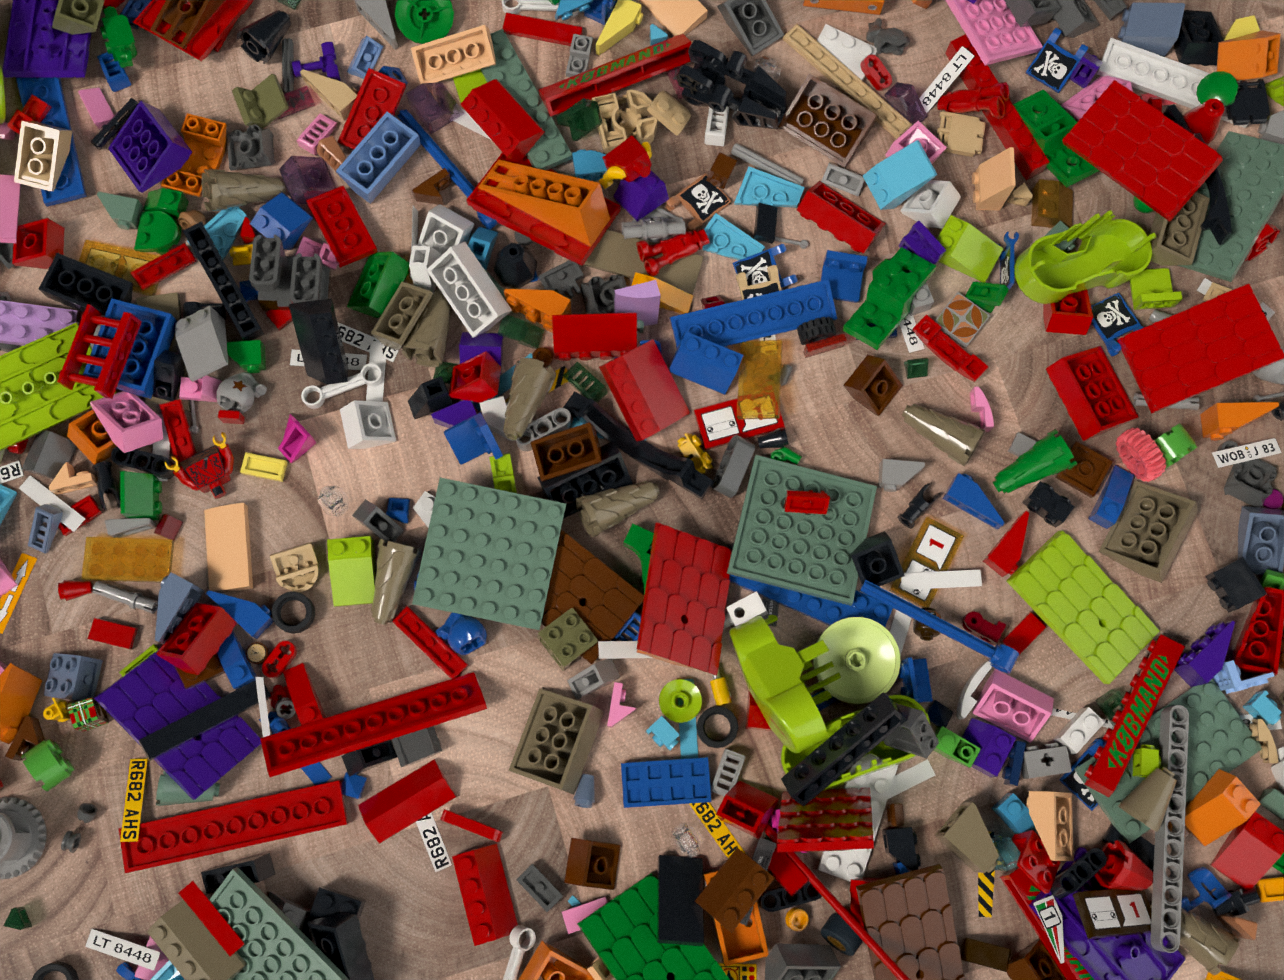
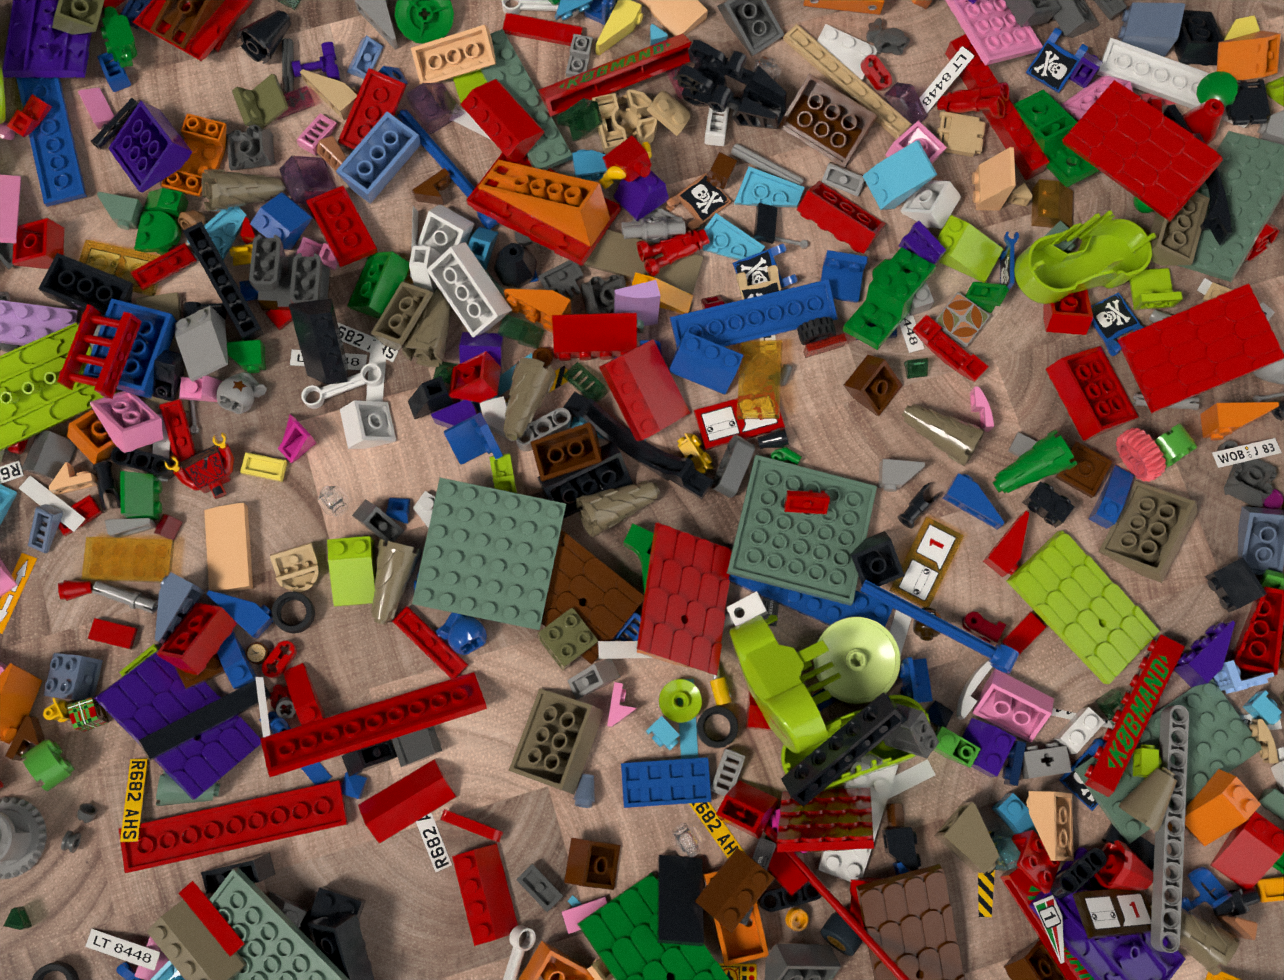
tan slope [14,121,72,191] -> none
red tile [218,410,245,424] -> none
white sticker [901,570,982,590] -> none
dark brown tile [961,938,1011,972] -> none

